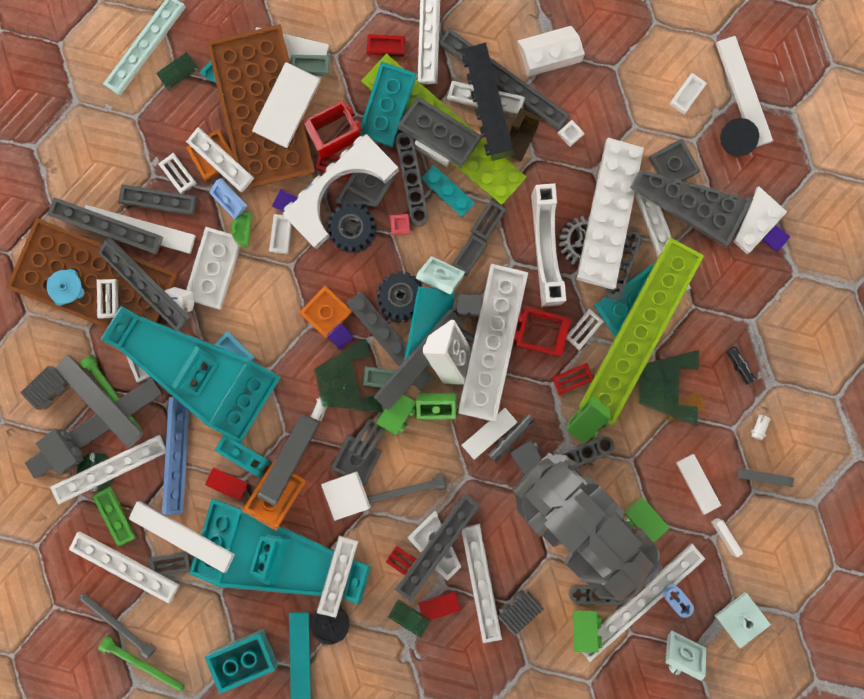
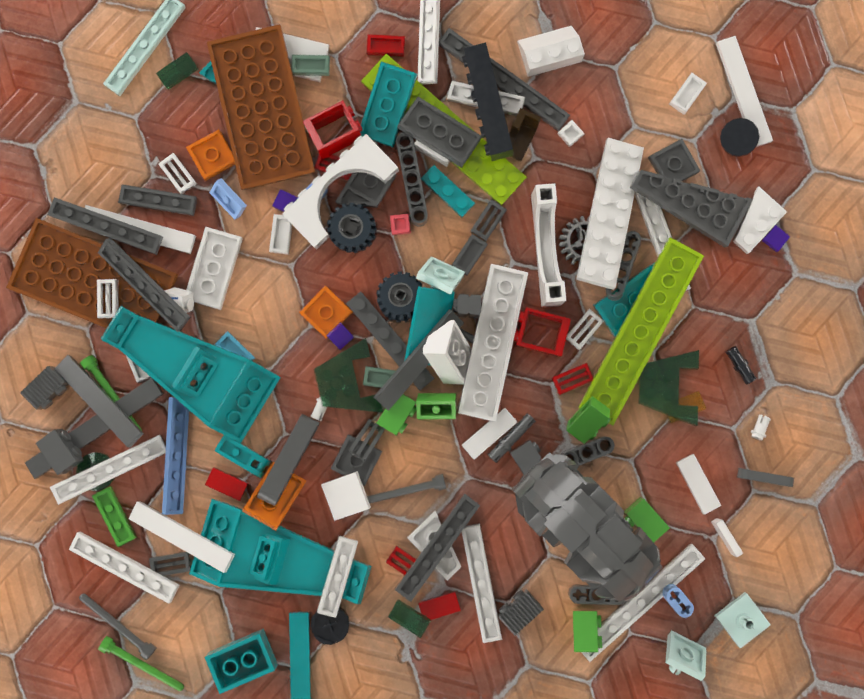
medium azure piece [47,269,85,306] -> none
white tile [186,127,254,193] -> none
bright green tile [231,211,253,248] -> none
white tile [252,62,321,148] -> none

